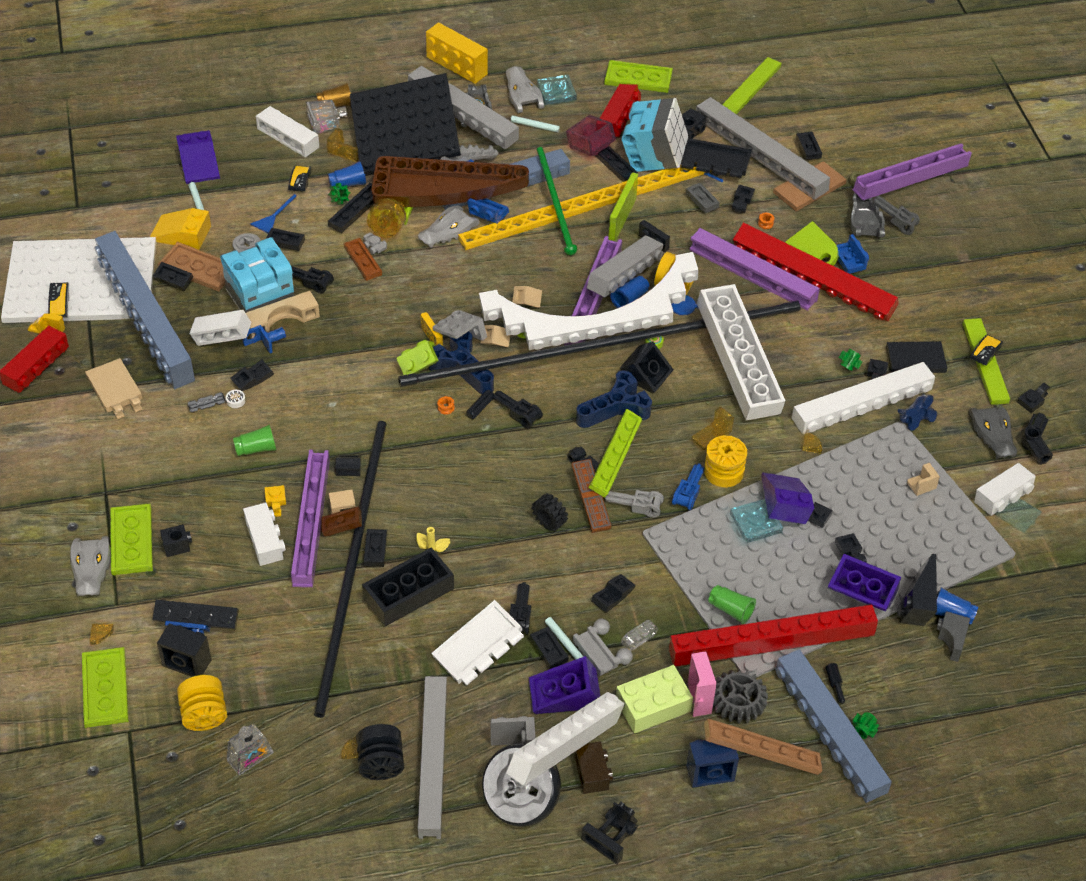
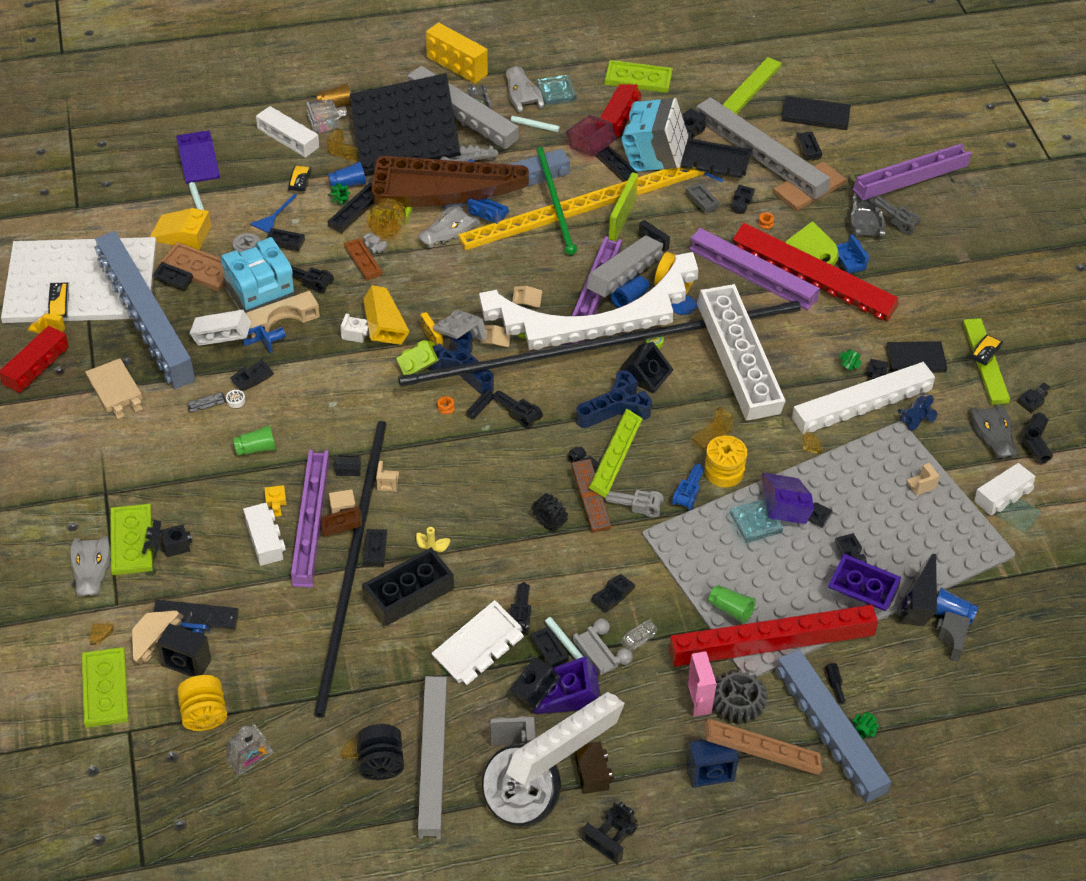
yellowish green brick [616,665,693,734] -> none
none -> tan slope [132,611,183,664]
none -> black plate [142,520,161,556]
none -> white brick [341,314,369,343]
none -> yellow slope [363,285,410,345]
none -> tan panel [376,461,399,492]
none -> black brick [509,657,561,711]
none -> black tile [782,96,851,130]

